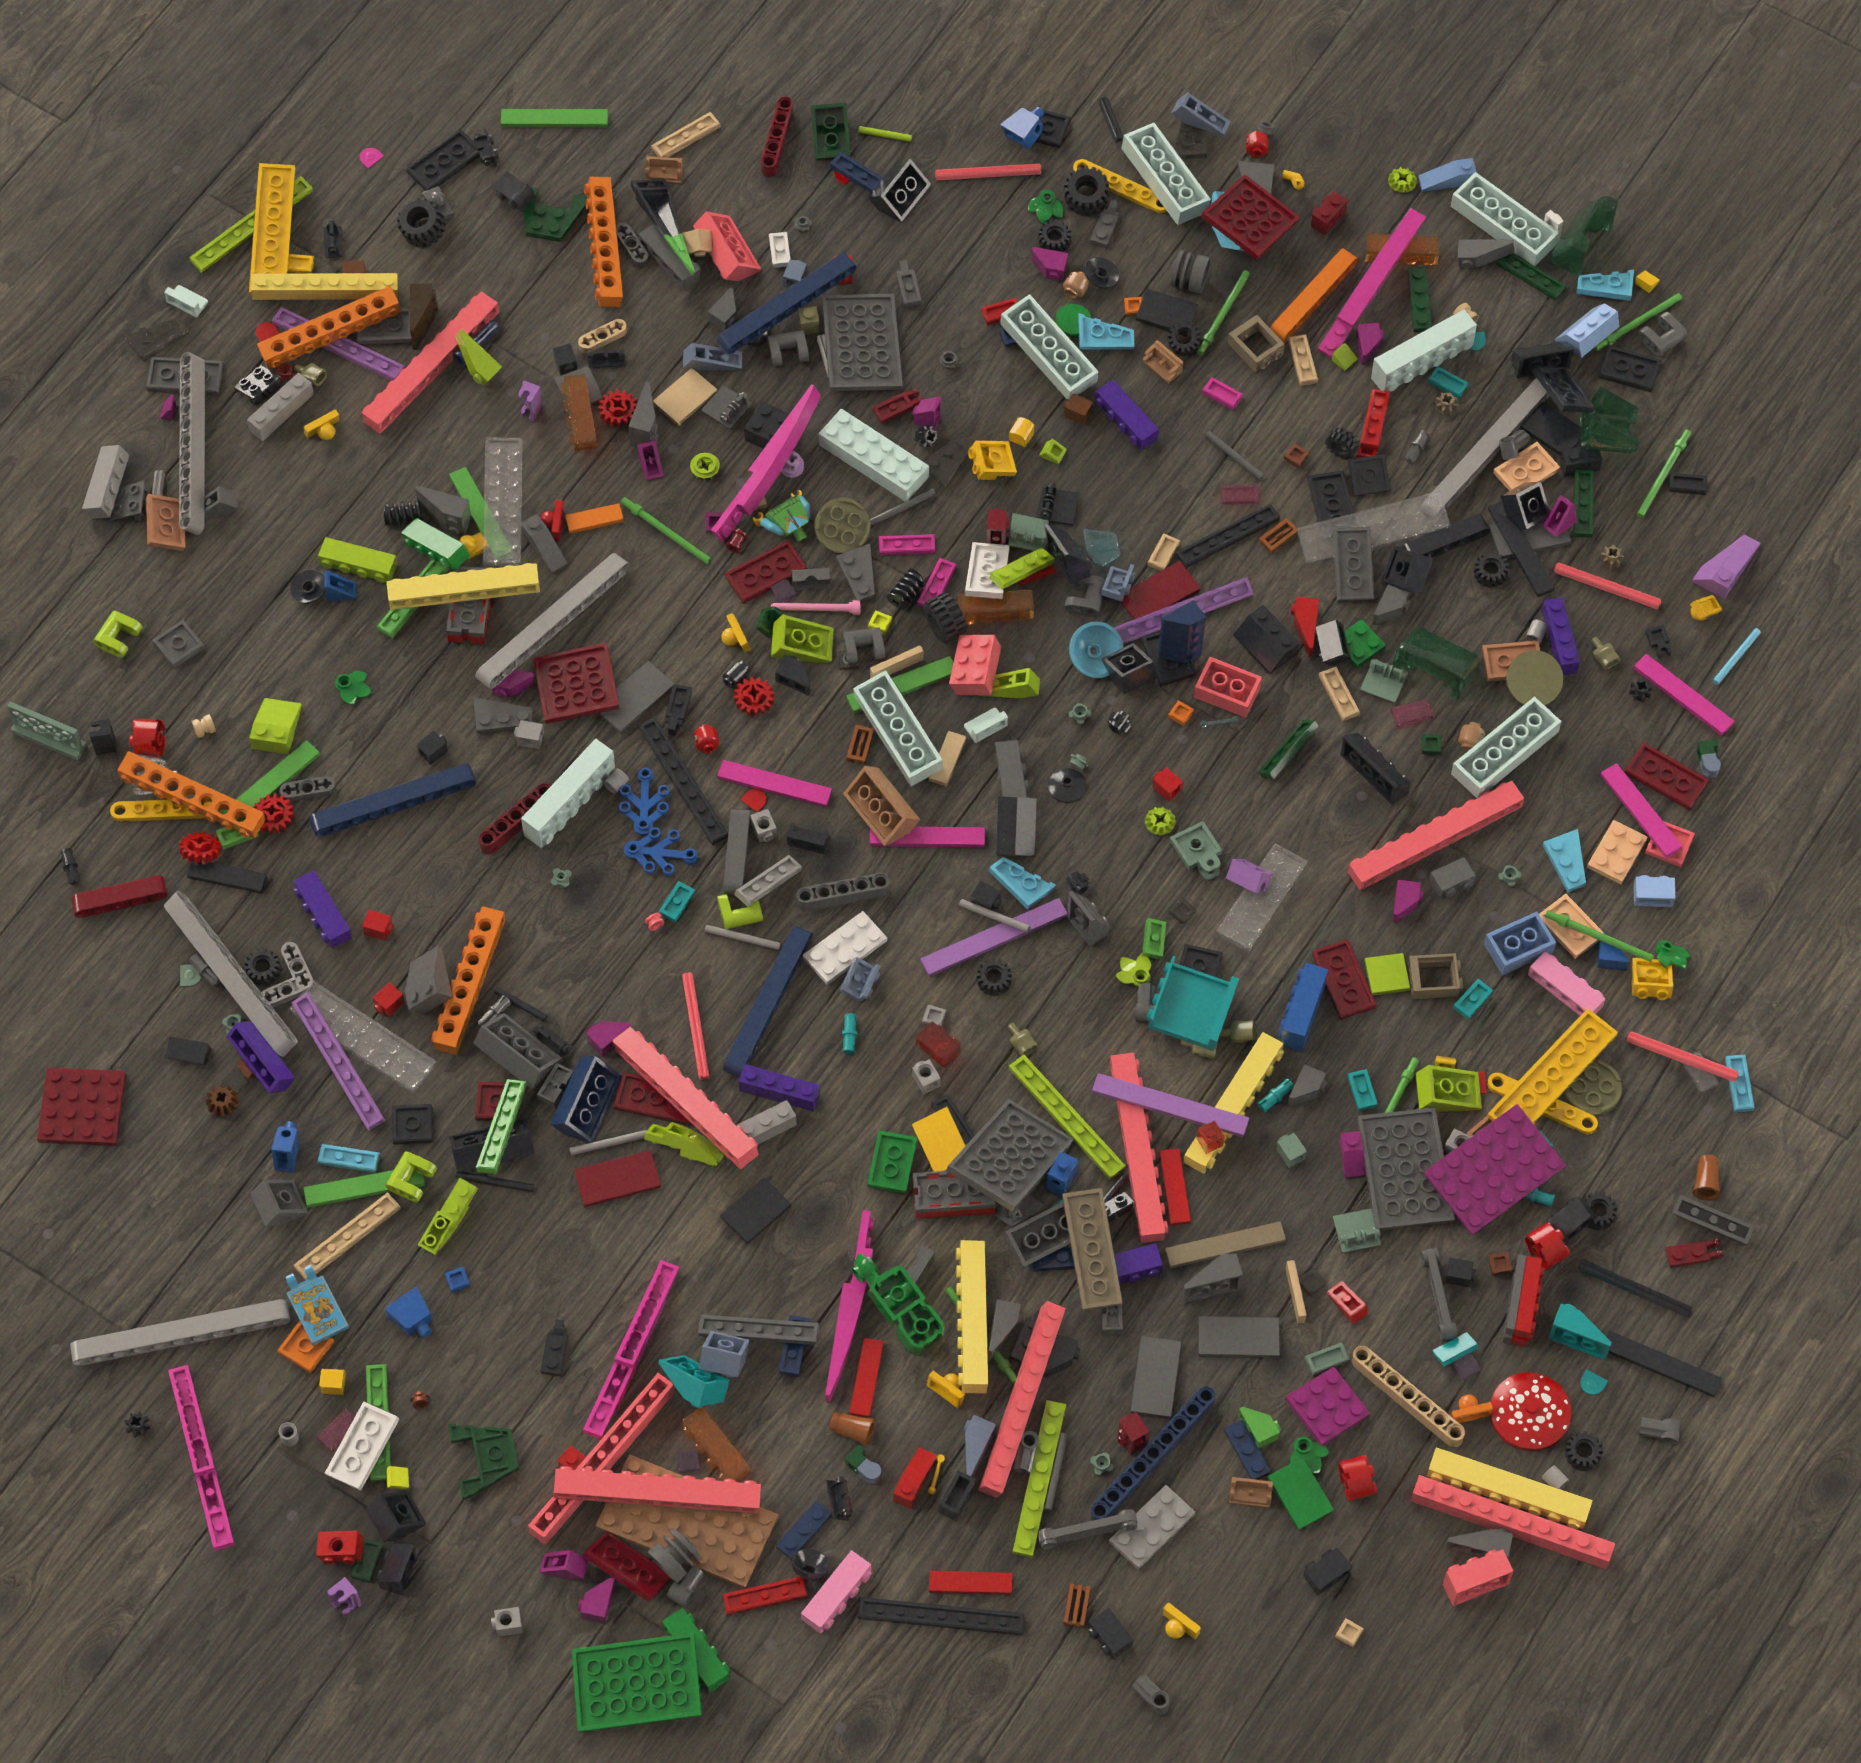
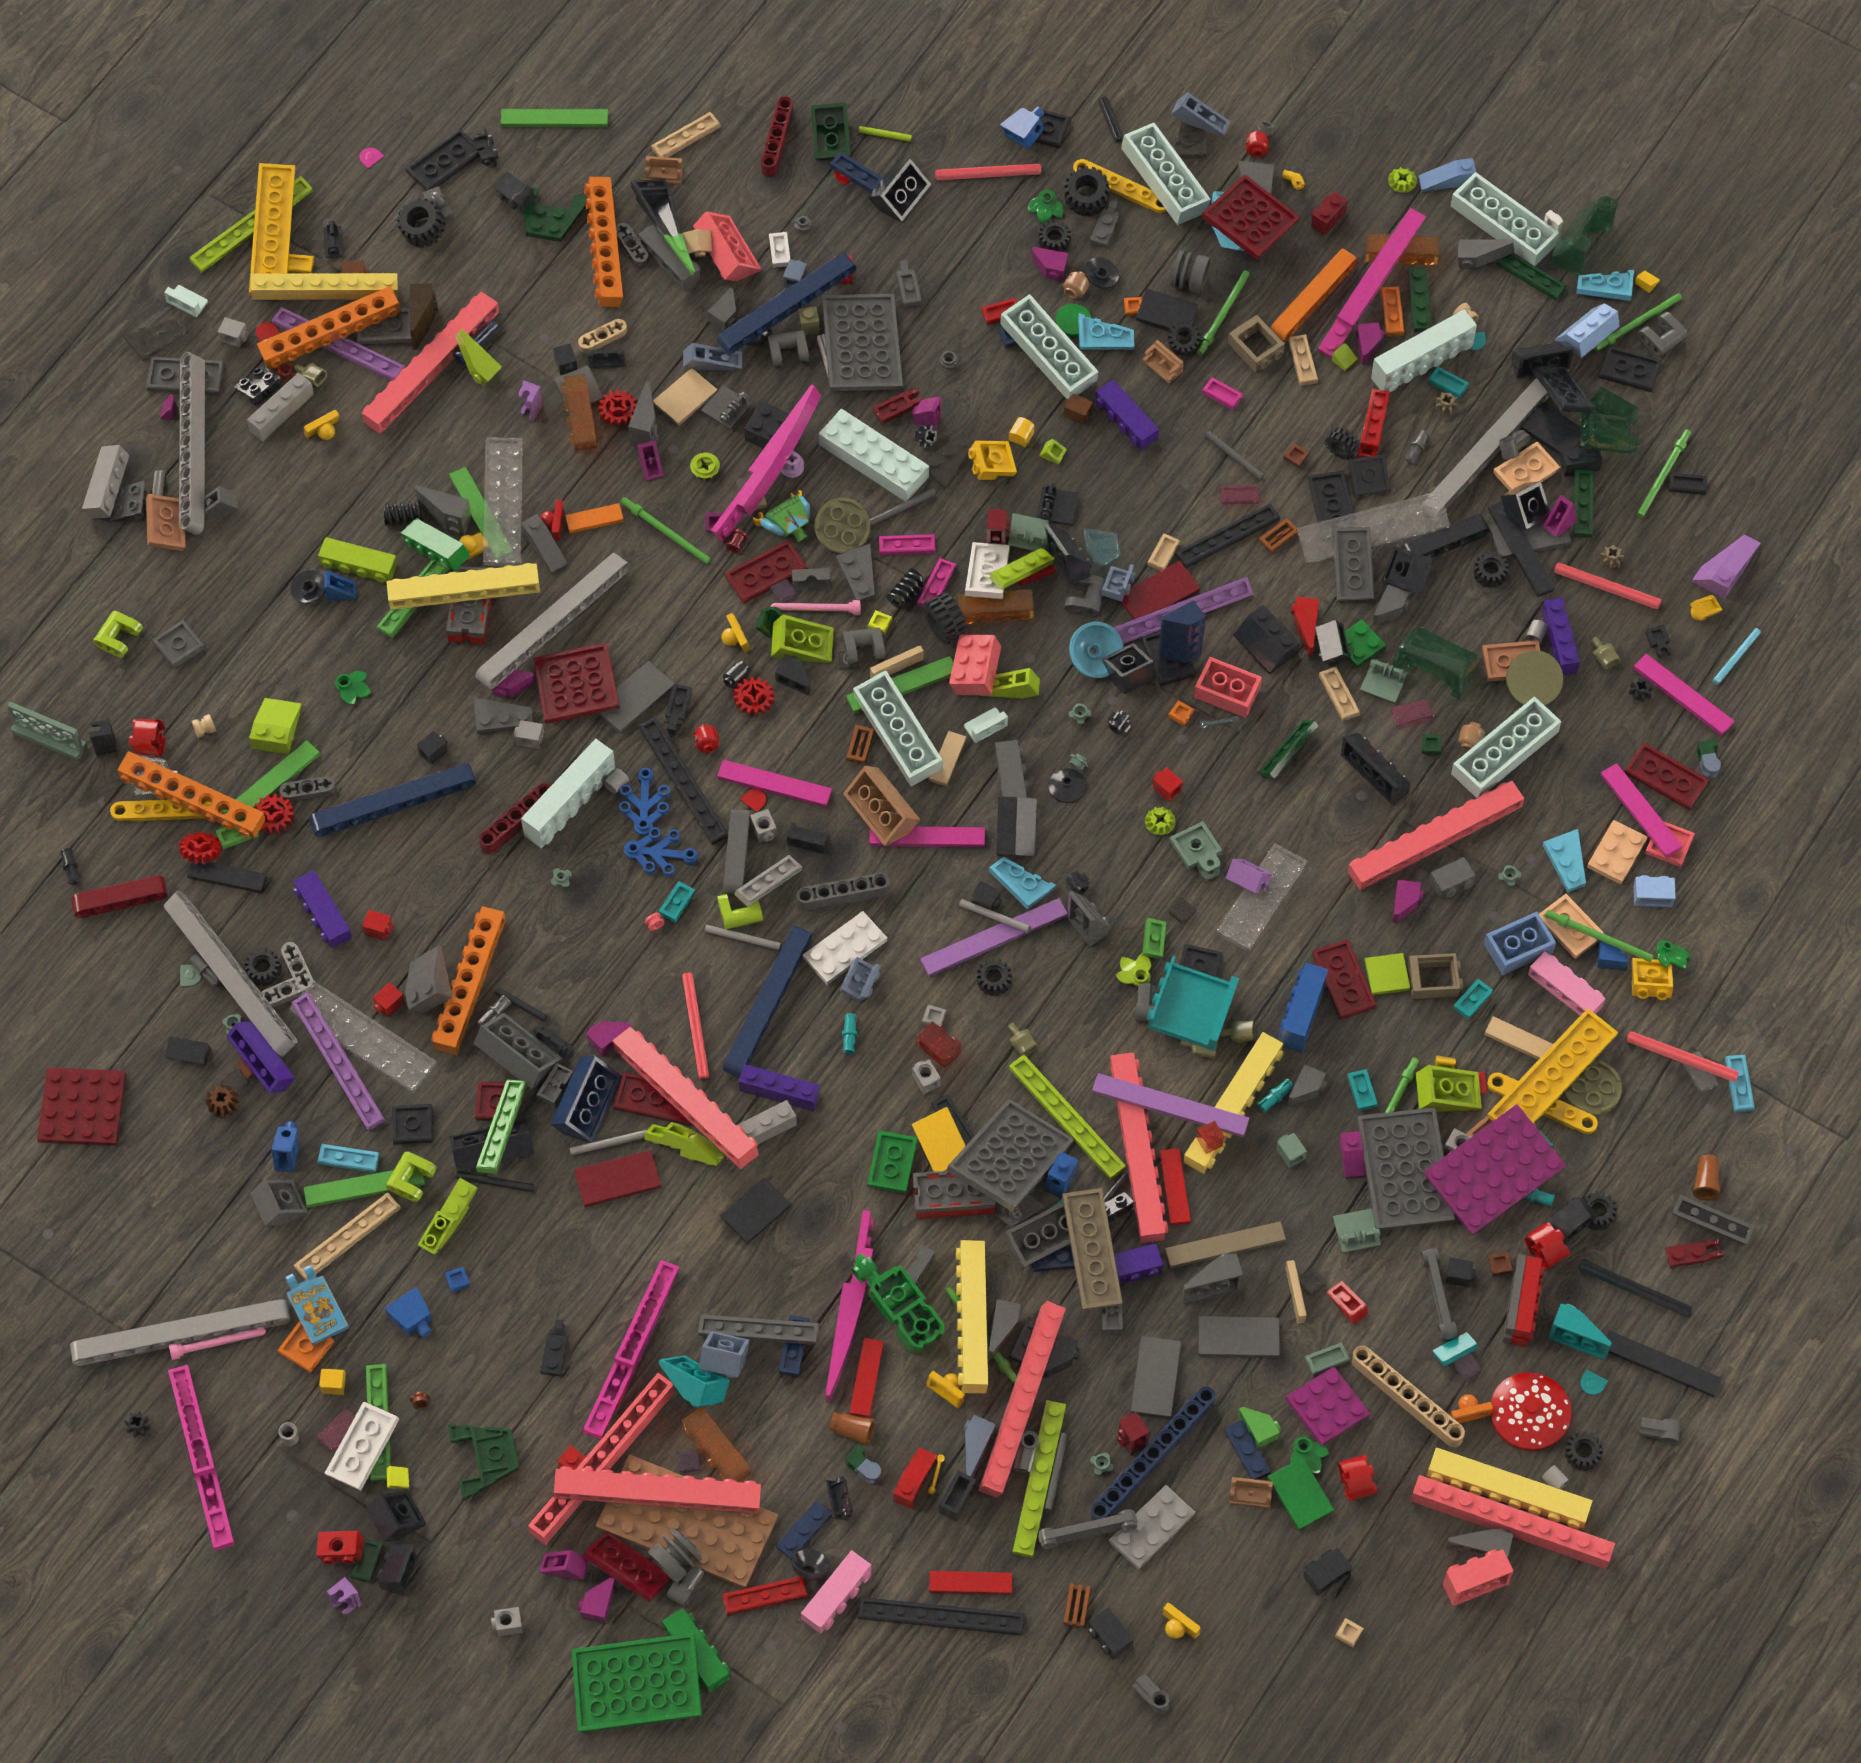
none -> bright pink piece [169,1327,266,1360]
none -> light grey brick [218,317,248,348]
none -> orange tile [1380,287,1405,337]
none -> tan tile [1484,1016,1553,1060]

